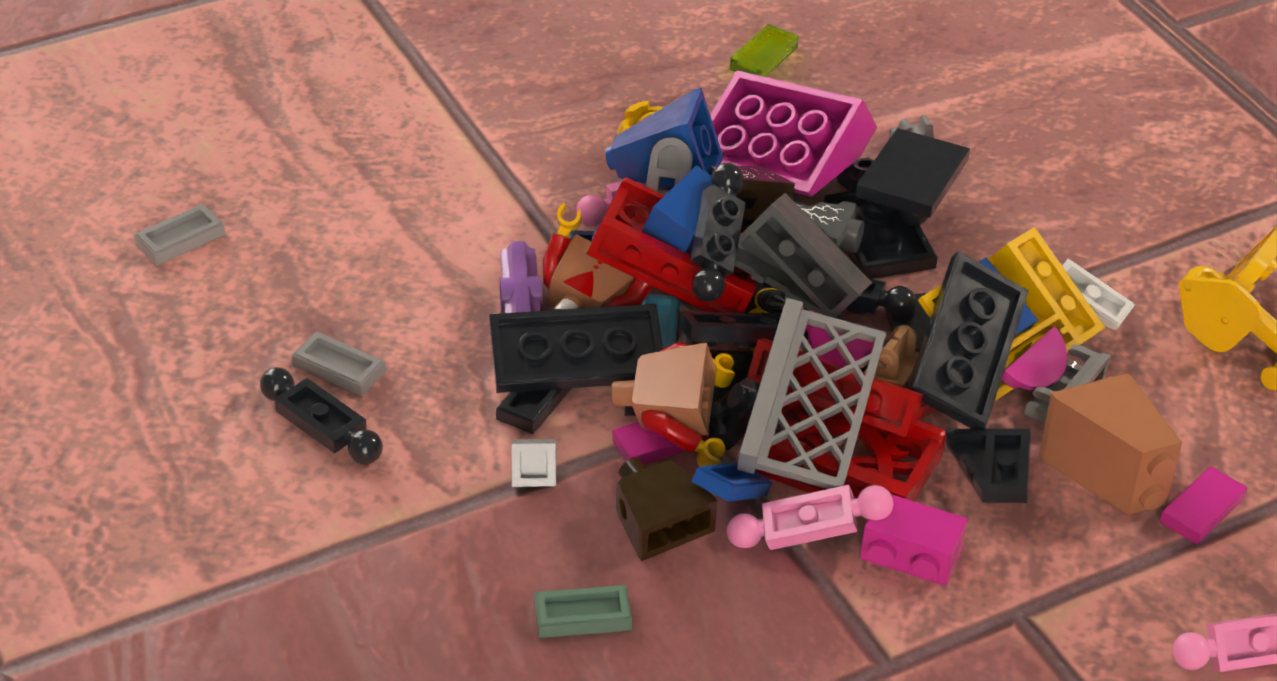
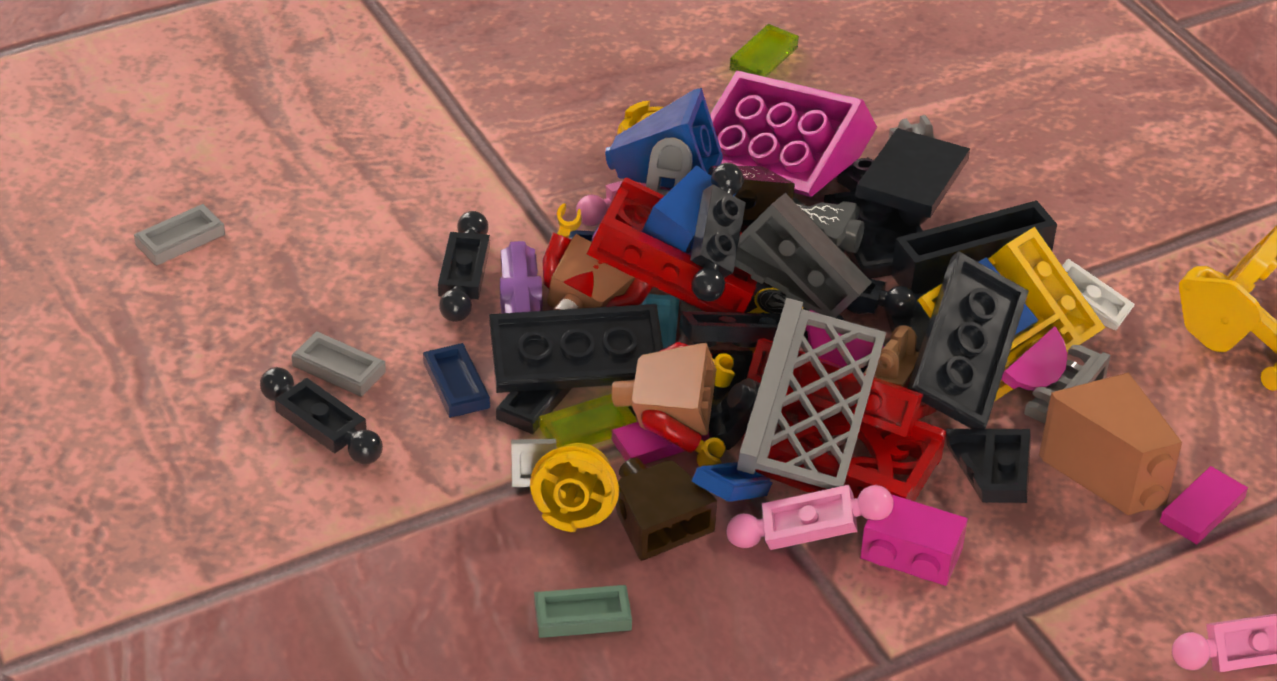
none -> dark blue tile [423,343,490,418]
none -> black plate [438,211,490,322]
none -> yellow cone [530,443,619,532]
none -> clear neon green tile [539,394,636,449]
none -> black brick [891,200,1057,294]

